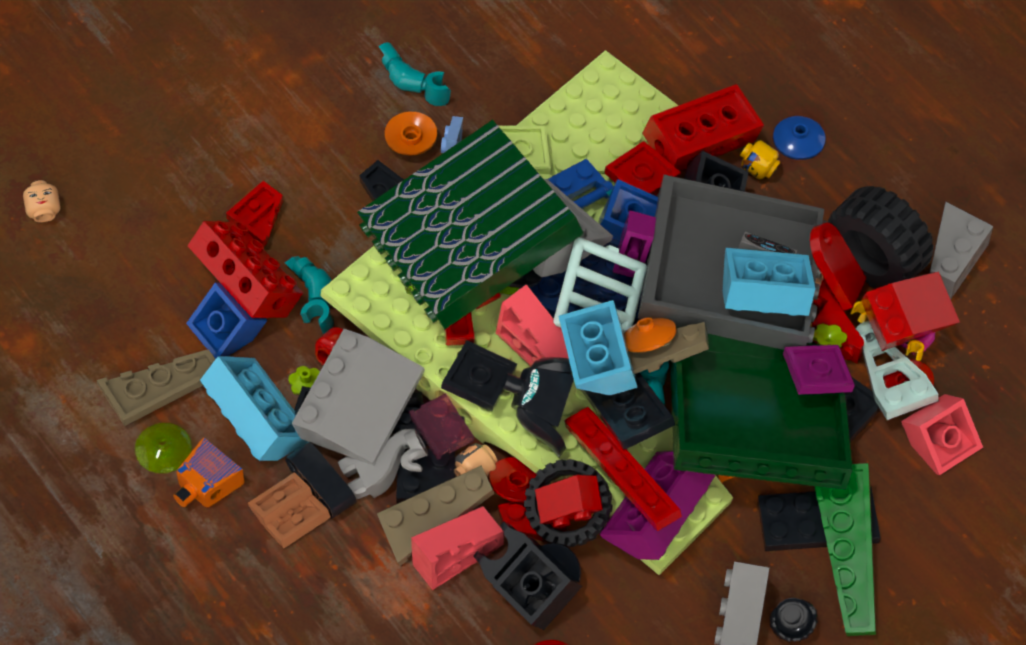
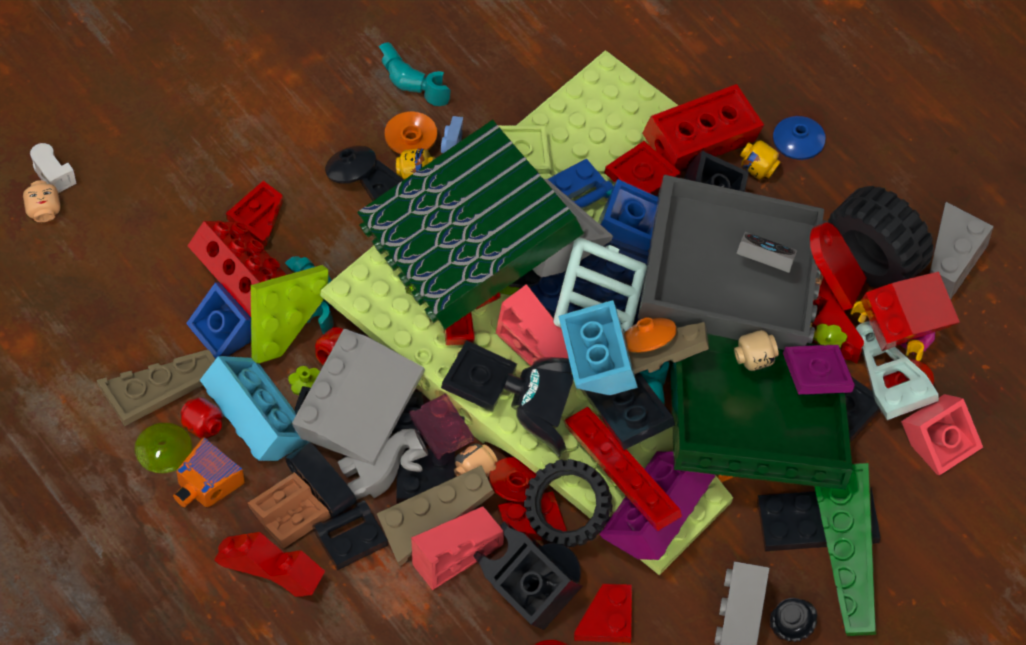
red brick [535,475,603,528] -> none
magenta slope [613,210,656,278] -> none
medium azure slope [722,248,816,316] -> none
none -> white leg [30,143,76,193]
none -> red head [181,397,223,439]
none -> red arch [214,532,325,597]
none -> lime plate [251,265,328,364]
none -> black plate [312,500,388,570]
none -> black dish [325,146,377,184]
none -> yellow head [396,148,435,180]
none -> red wing [574,584,632,643]
none -> tan head [734,330,779,371]

